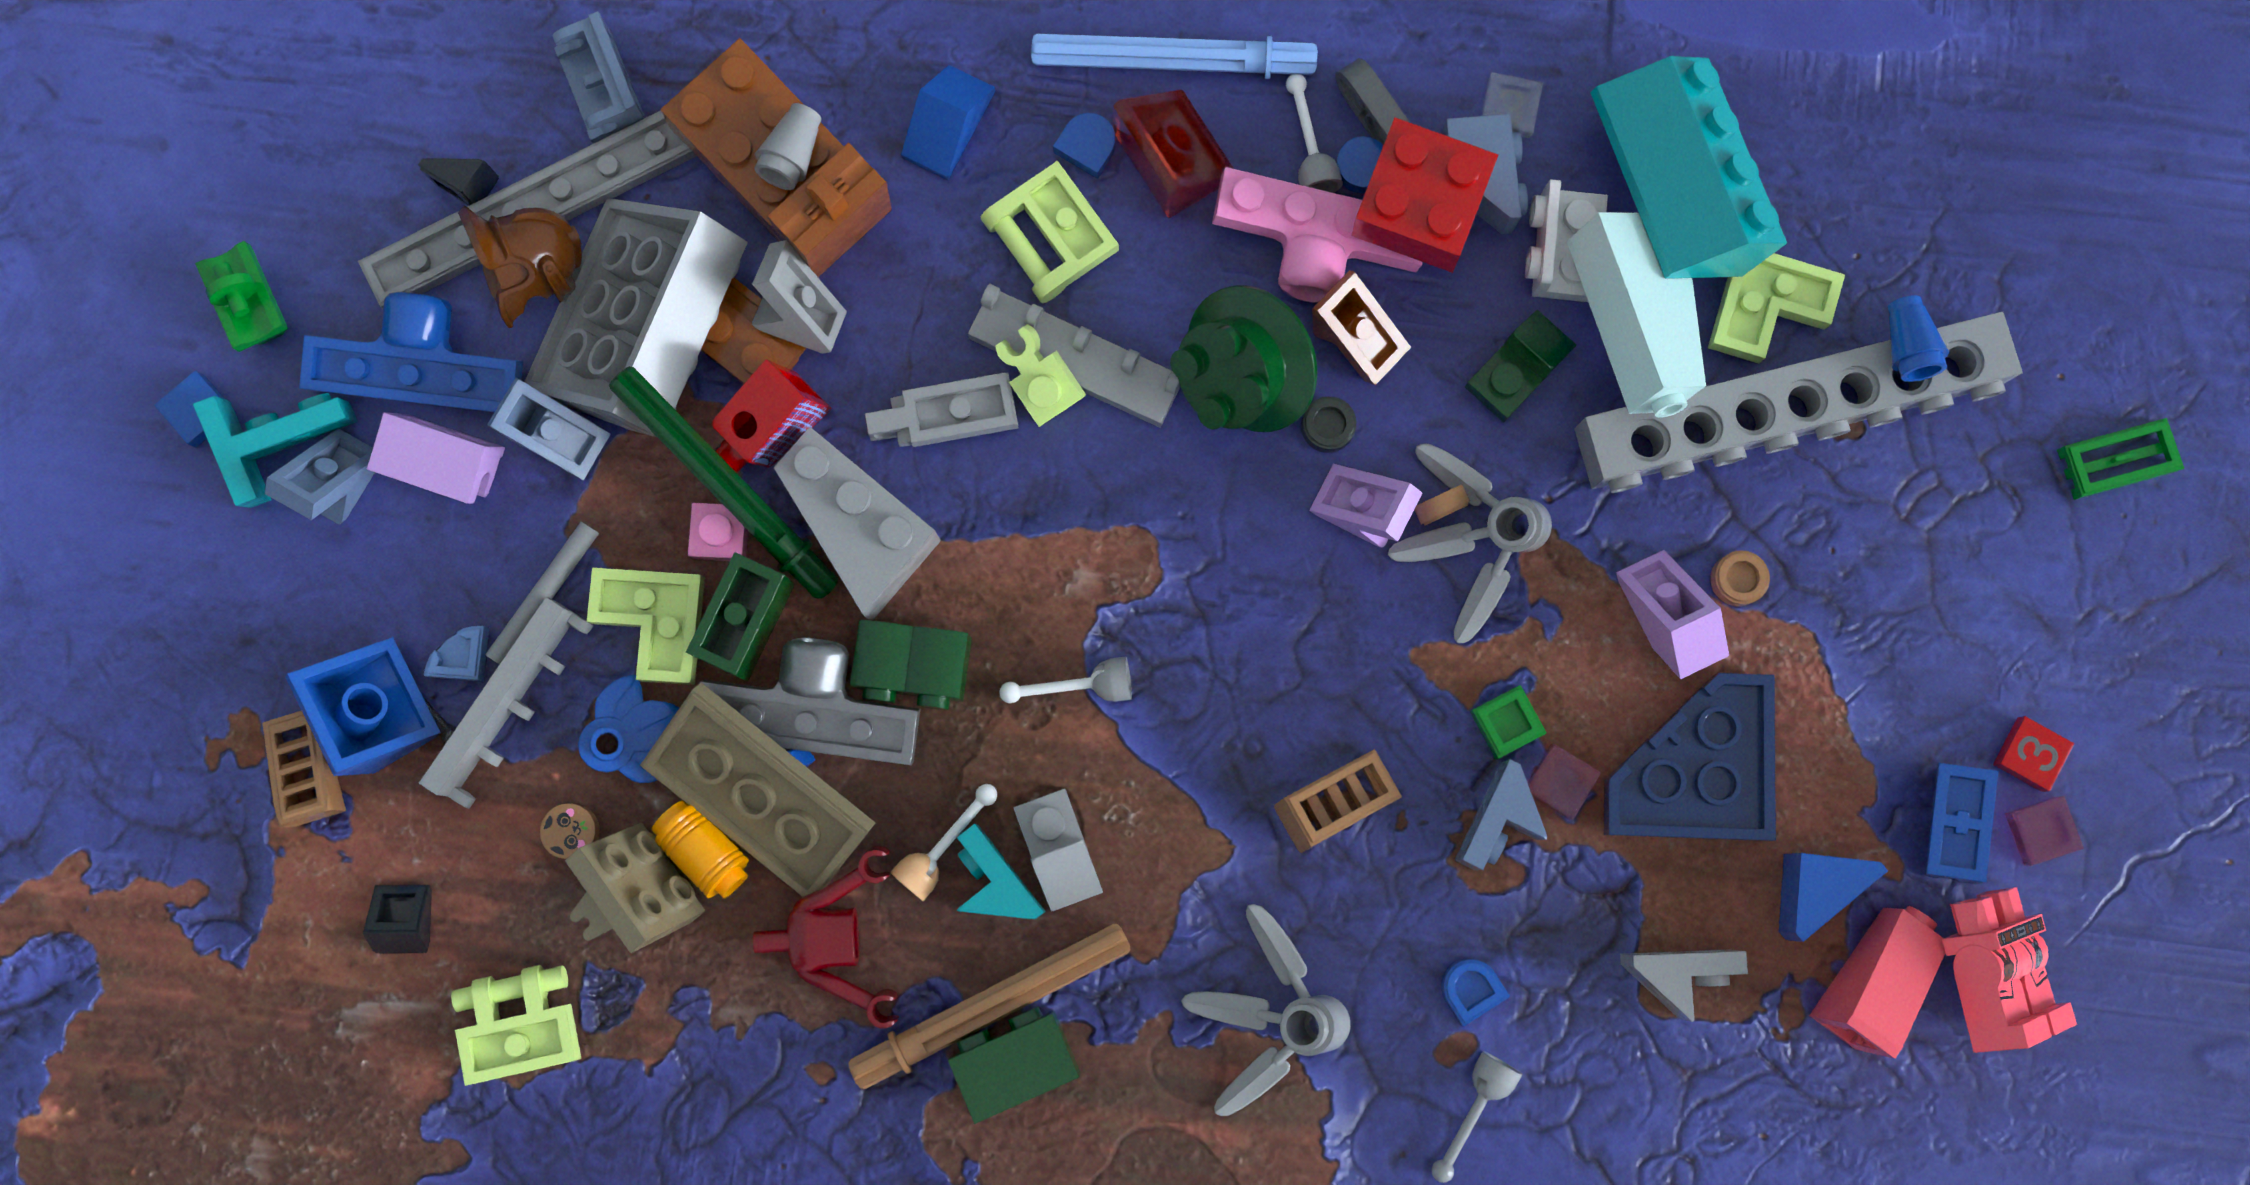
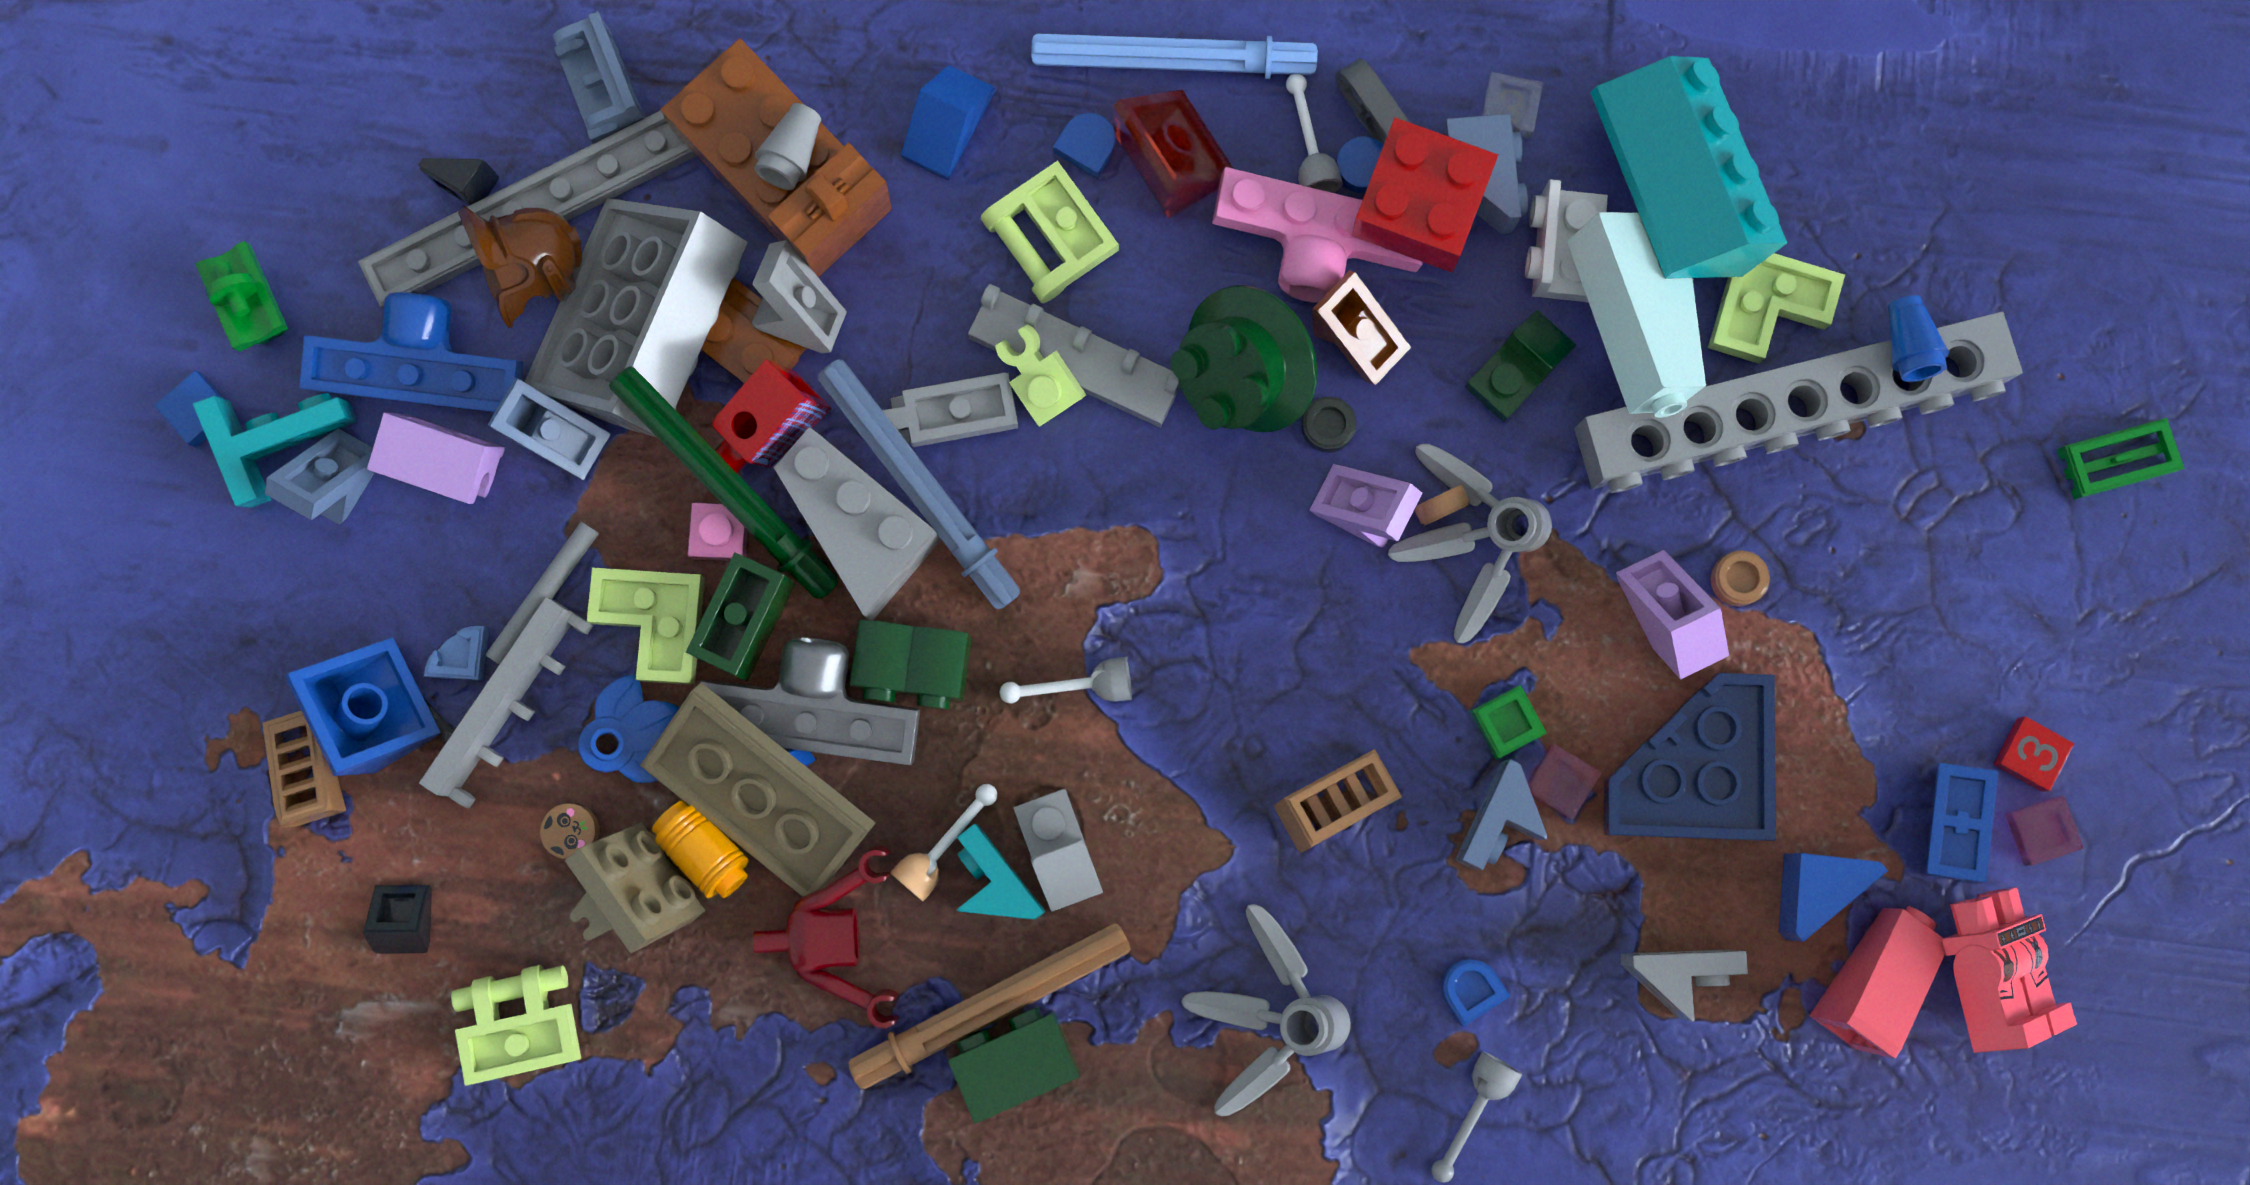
none -> sand blue axle [817,359,1020,609]

